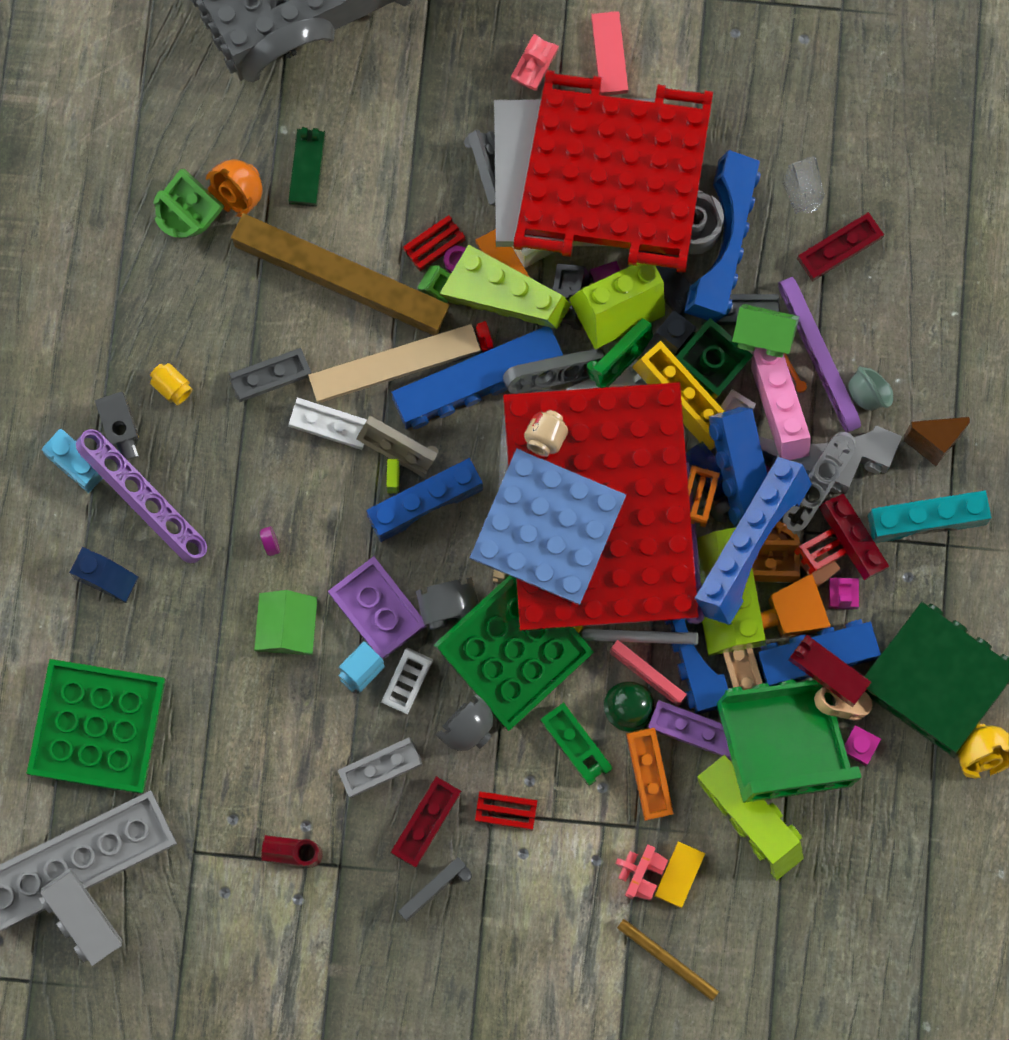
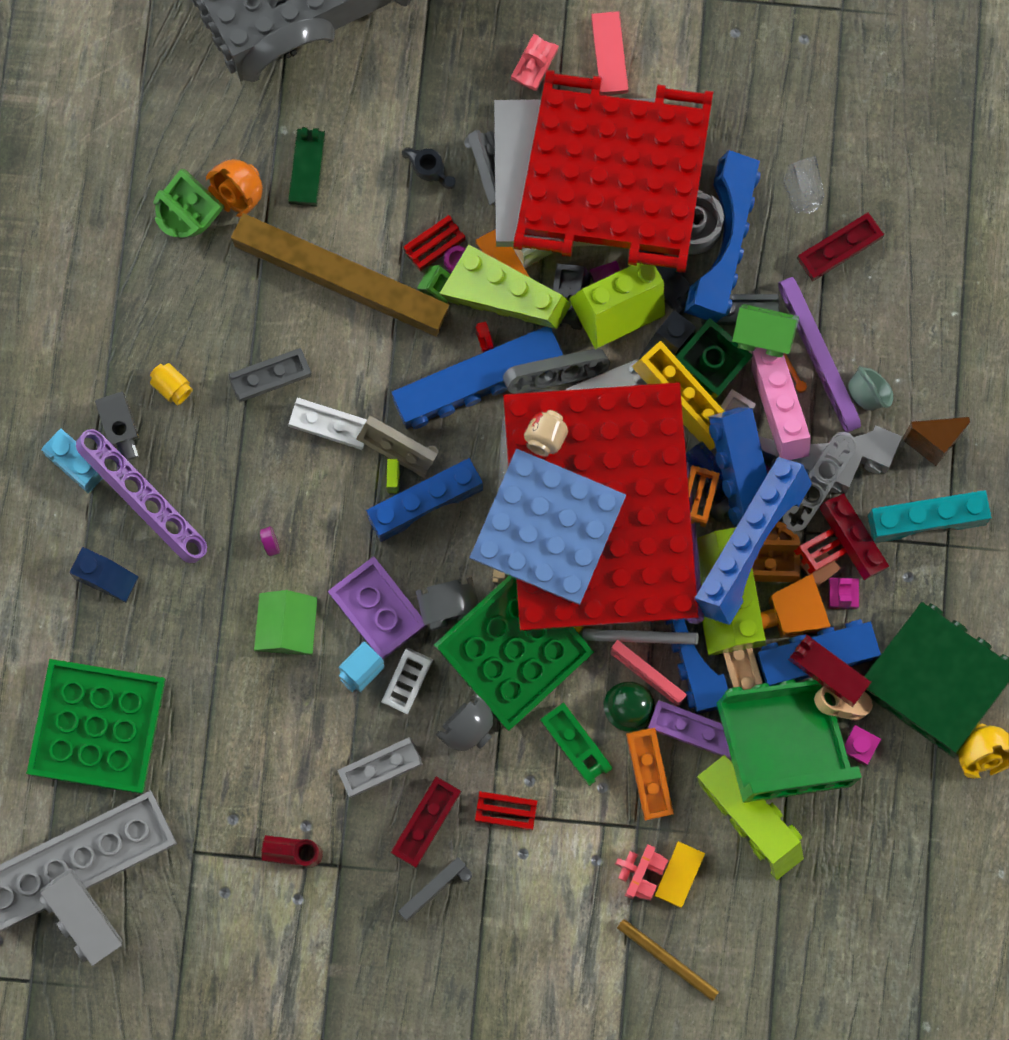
tan tile [308,324,480,404] -> none
green hinge [587,318,653,388] -> none
none -> black piece [402,147,455,189]

